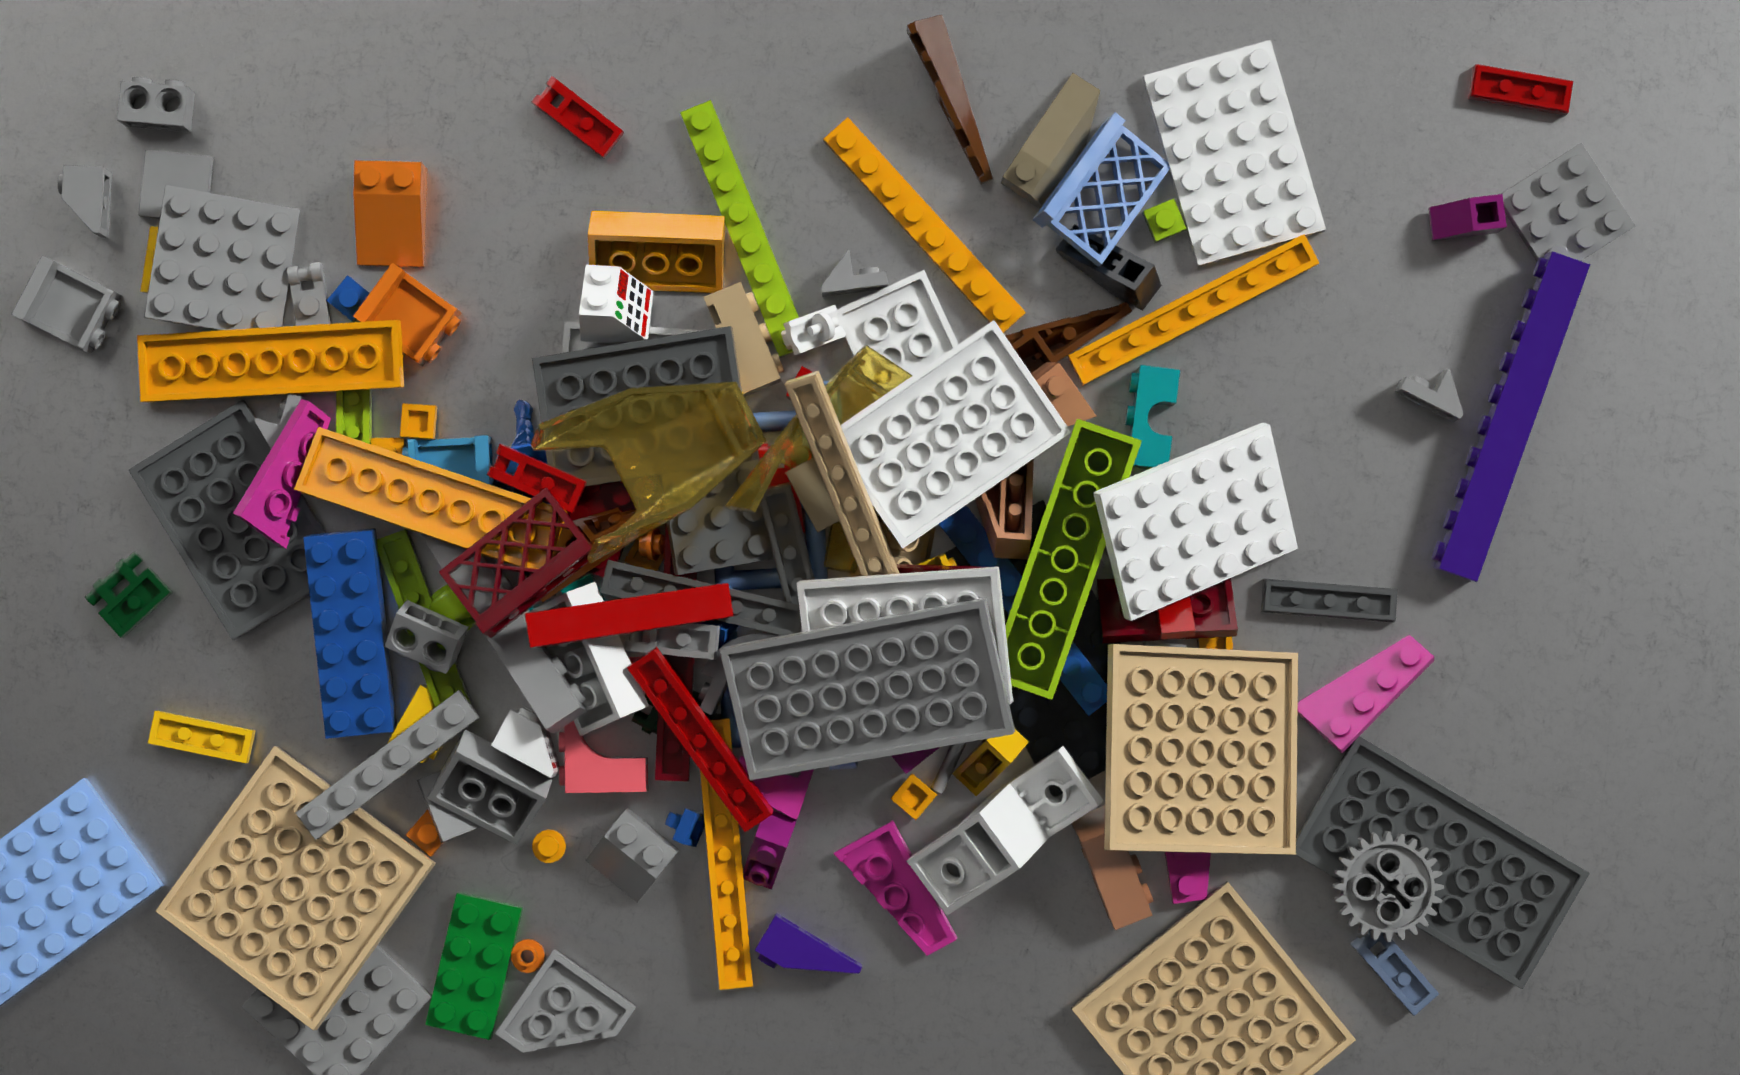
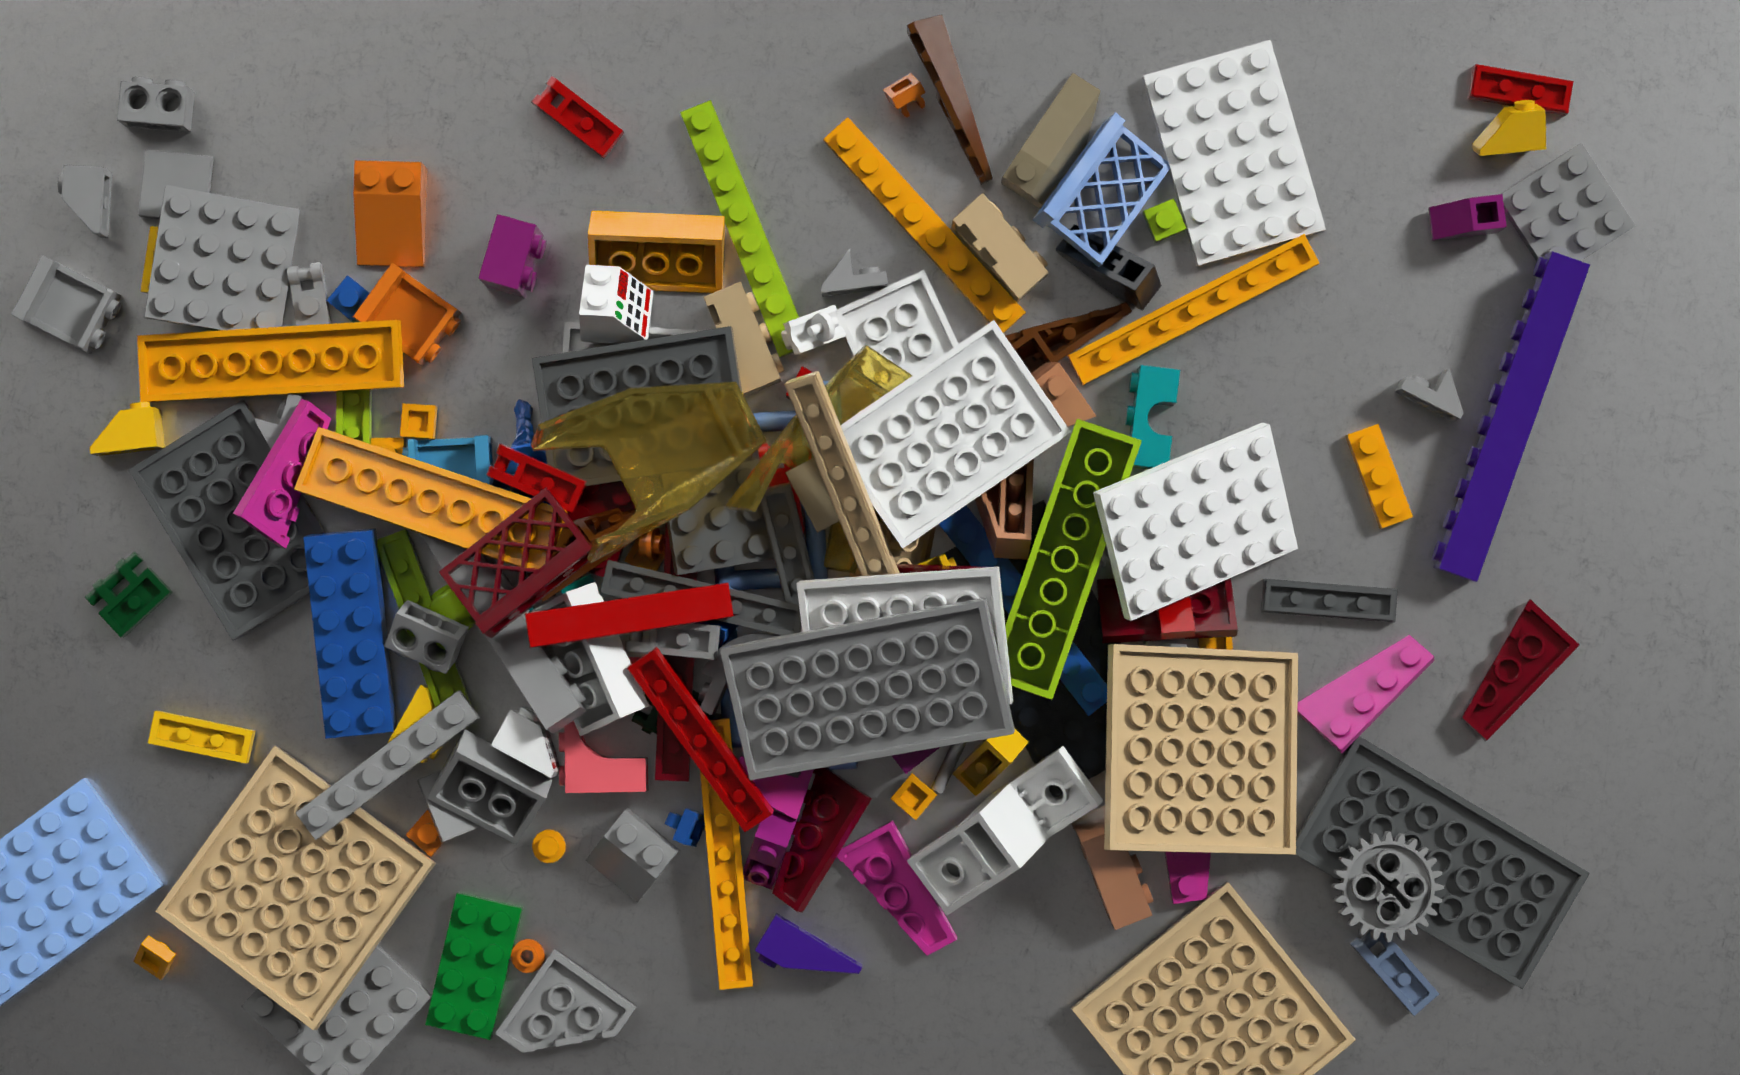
none -> yellow slope [90,402,165,456]
none -> light orange plate [133,935,176,980]
none -> magenta brick [478,214,547,298]
none -> dark red wing [772,767,872,913]
none -> orange tile [883,73,926,117]
none -> tan wedge [951,193,1049,303]
none -> light orange plate [1345,424,1413,529]
none -> dark red wing [1461,599,1580,742]
none -> yellow slope [1472,100,1546,156]

